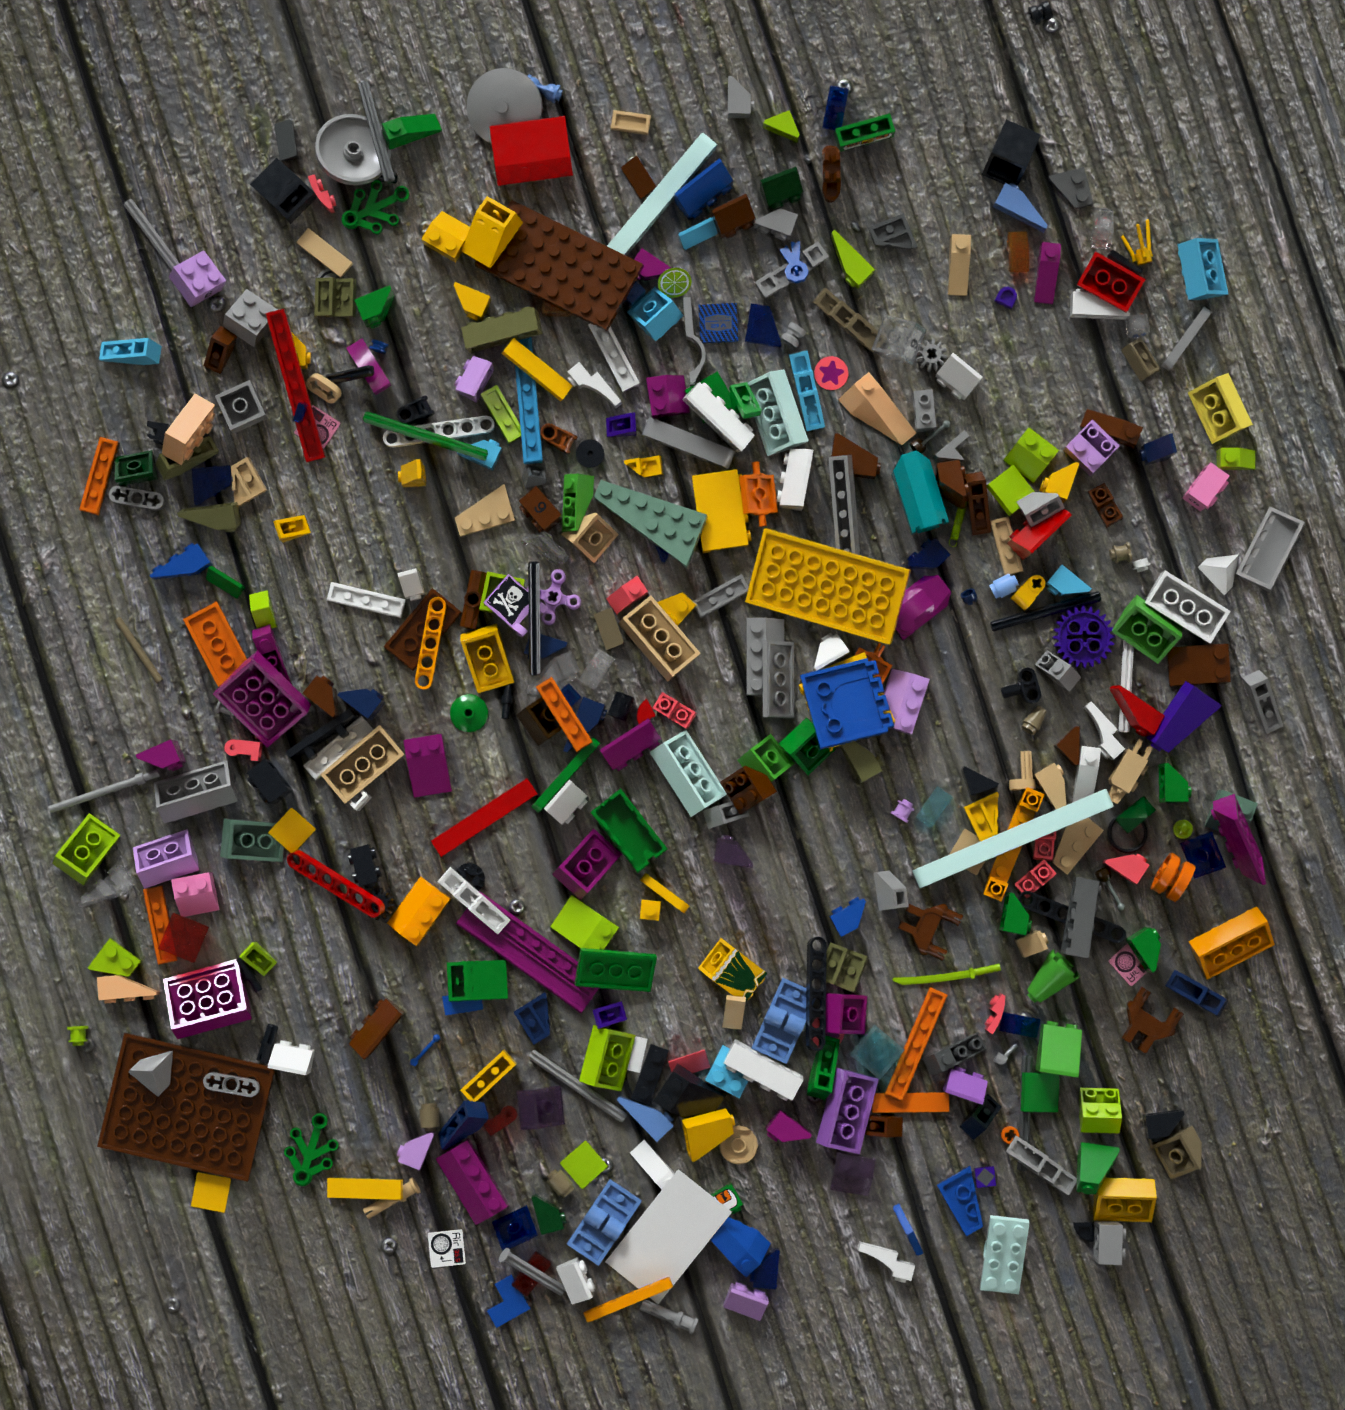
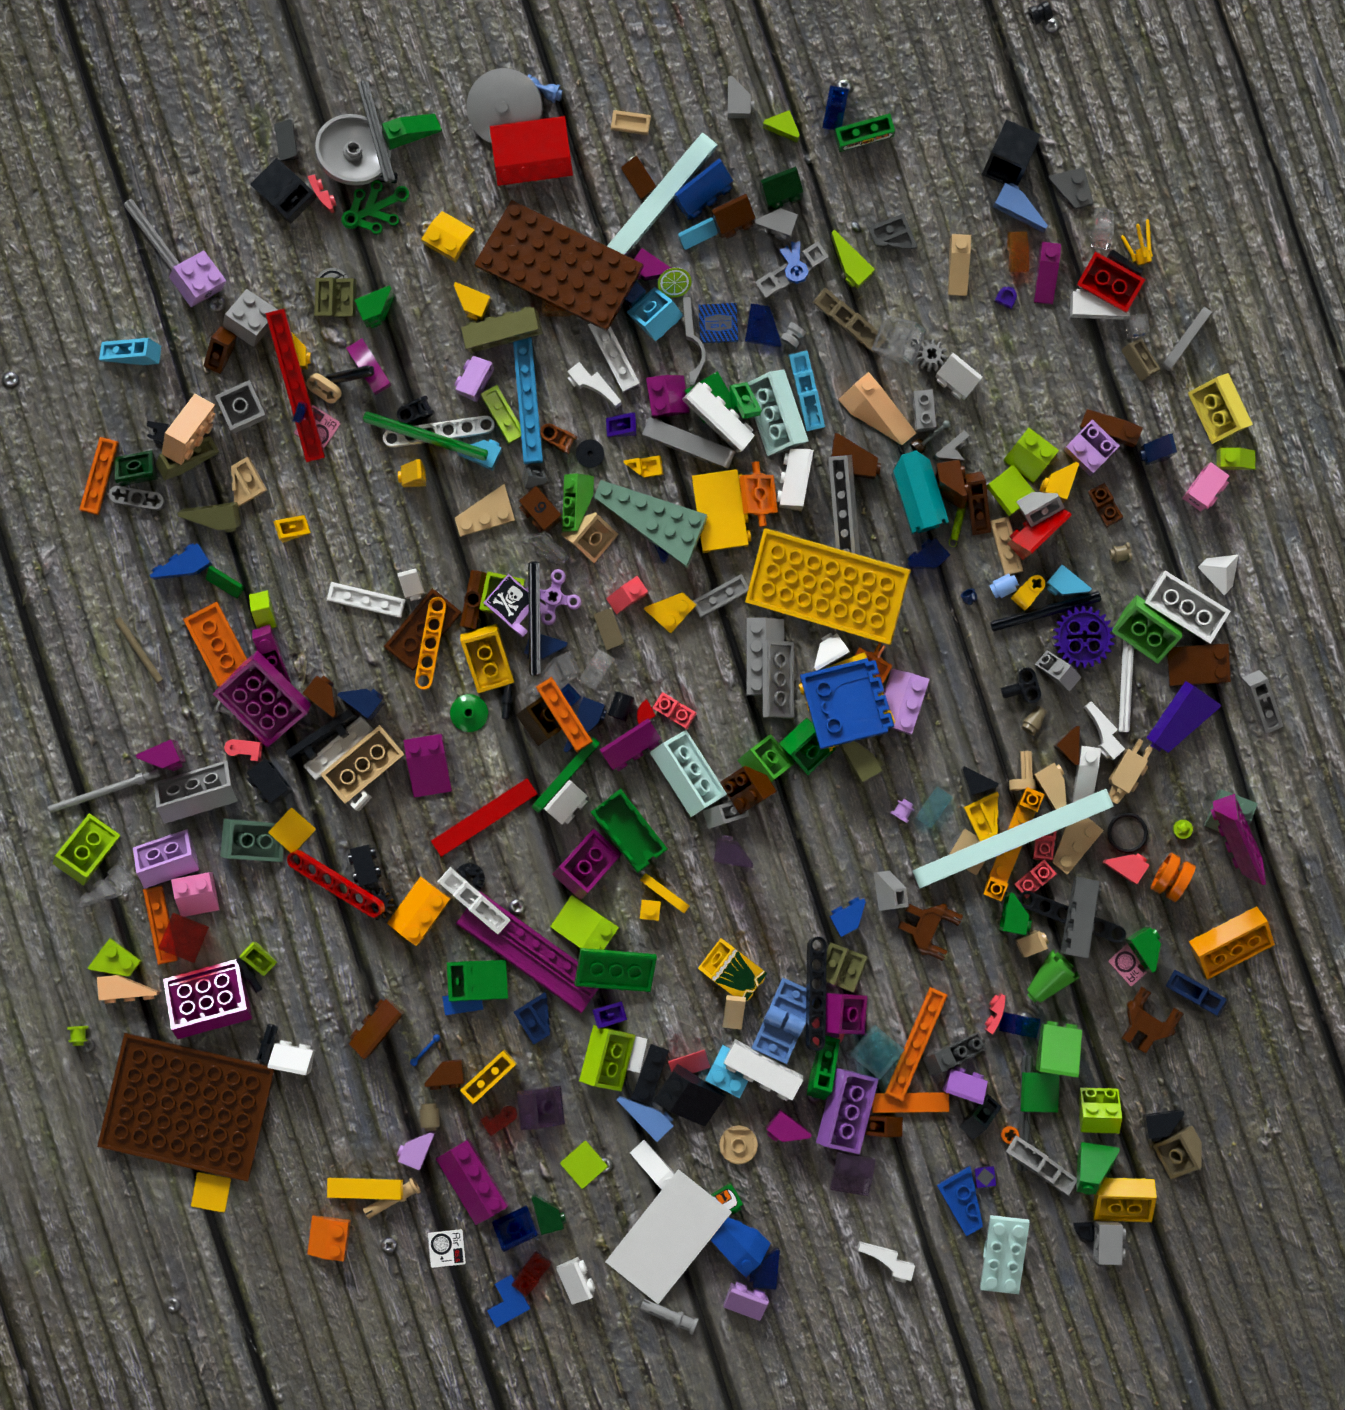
light grey slope [129,1051,173,1097] -> none
clear blue wing [192,465,232,506] -> none
light grey beam [203,1072,260,1097] -> none
green plant [284,1113,339,1186] -> none
tan tile [296,228,353,278] -> none
blue bush [369,339,388,354] -> none
dark blue slope [438,1101,489,1150] -> none
yellow slope [461,196,523,269] -> none
light grey axle [499,1248,566,1296] -> none
yellow tile [501,338,573,402] -> none
light grey axle [528,1050,627,1122] -> none
dark tan brick [546,1169,574,1198] -> none
medium blue plate [567,1179,642,1266] -> none
light orange beam [583,1277,673,1322] -> none
tan slope [619,595,701,682] -> none
yellow slope [682,1108,735,1162] -> none
coral sticker [814,356,848,390] -> none
reddish brown connector [822,145,841,203] -> none
lime sword [892,964,1001,985] -> none
blue tile [893,1204,924,1256] -> none
magenta slope [895,575,952,641] -> none
light grey hand [993,1044,1018,1065] -> none
hinge [1094,866,1125,911] -> none
red slope [1109,685,1165,737] -> none
dark green slope [1115,796,1156,834] -> none
white plate [1132,558,1151,572] -> none
green slope [1158,763,1192,803] -> none
medium azure slope [1177,238,1228,300] -> none
clear blue slope [1180,832,1227,879] -> none
light grey slope [1236,507,1305,593] -> none
none -> orange slope [307,1215,351,1261]
none -> reddish brown slope [425,1059,465,1090]

